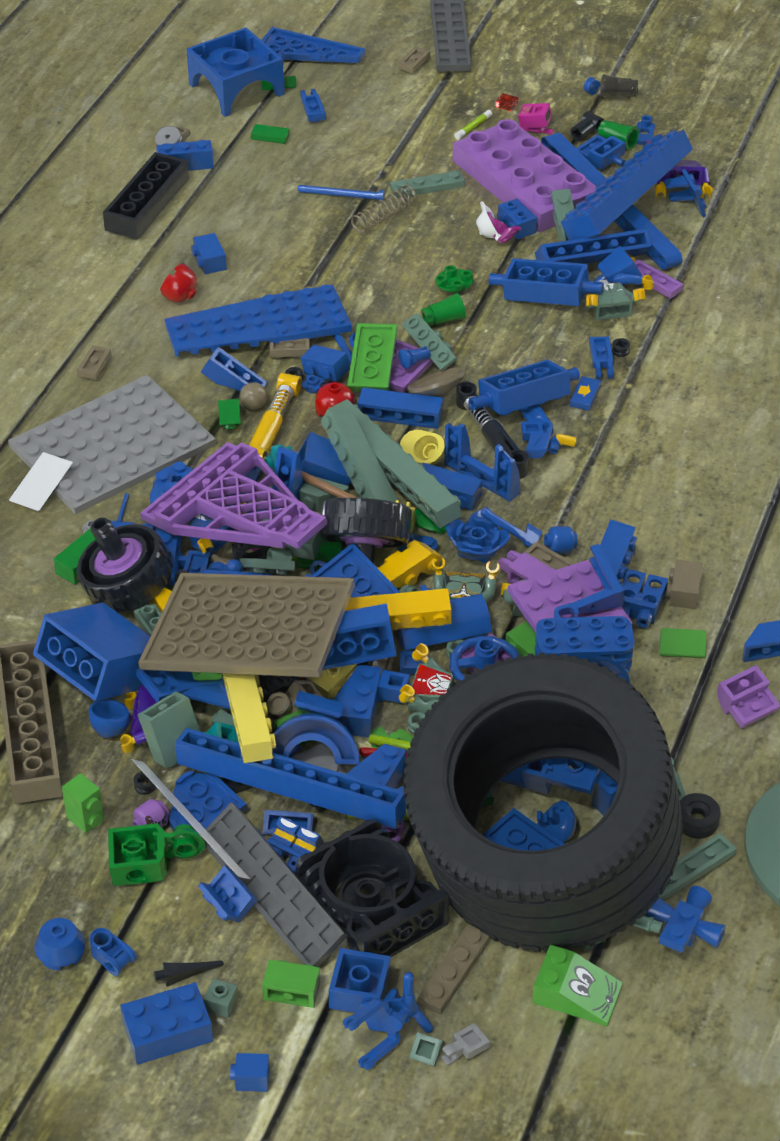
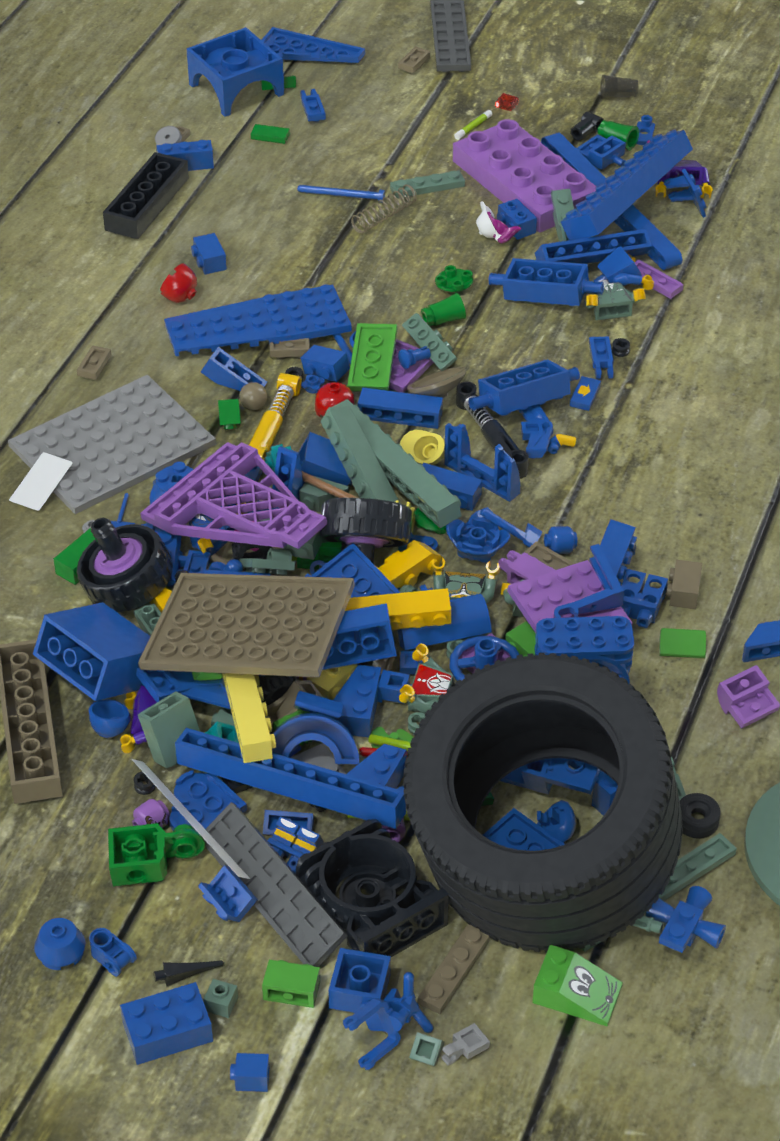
bright green brick [62,773,104,833] -> none
dark tan tile [267,692,292,717] -> none
dark pink piece [518,103,554,135] -> none
blue bush [583,77,601,95] -> none

